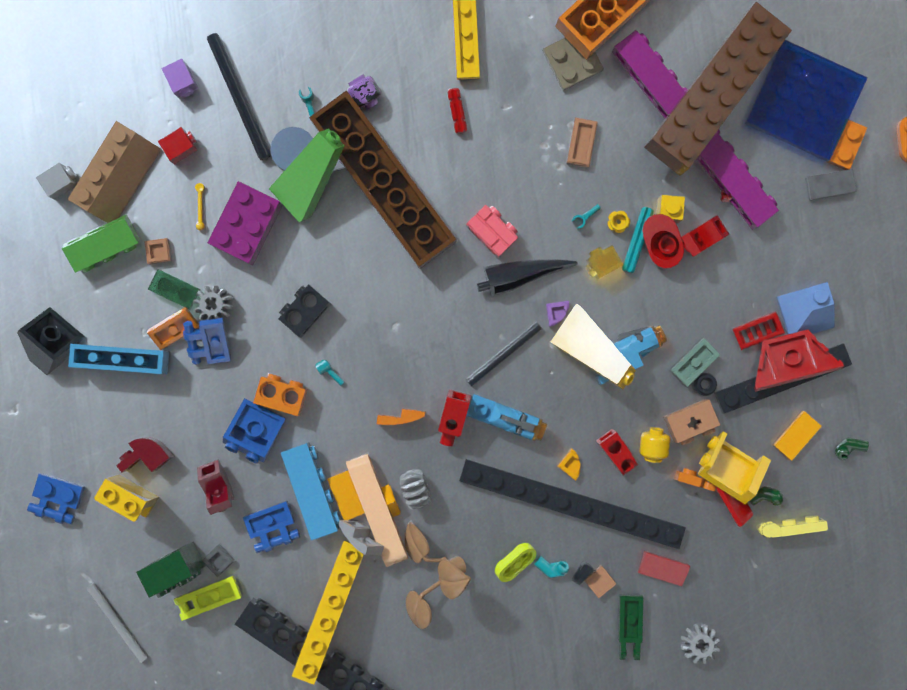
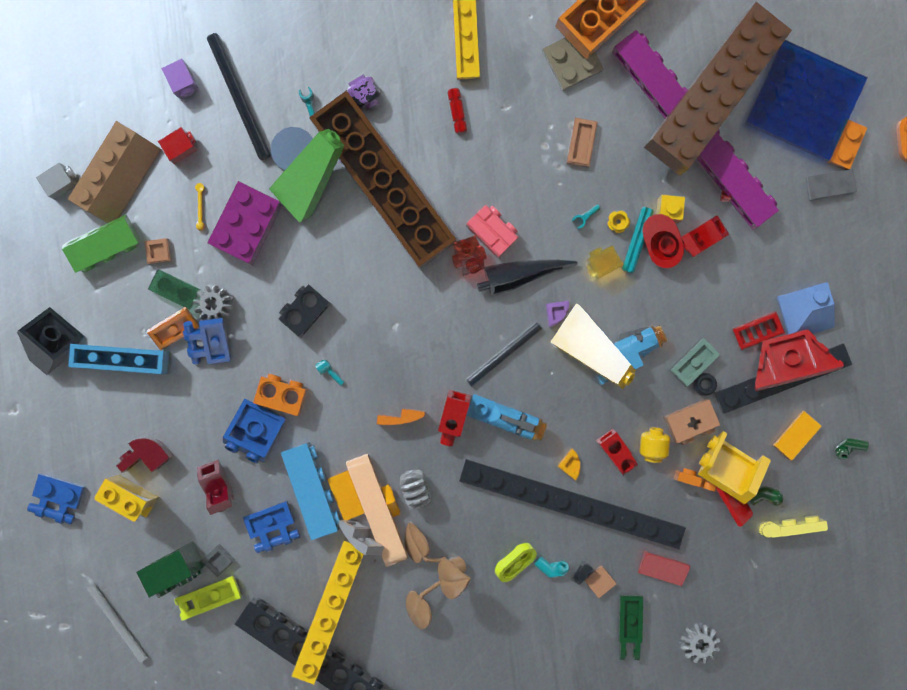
none -> clear red brick [452,236,487,276]

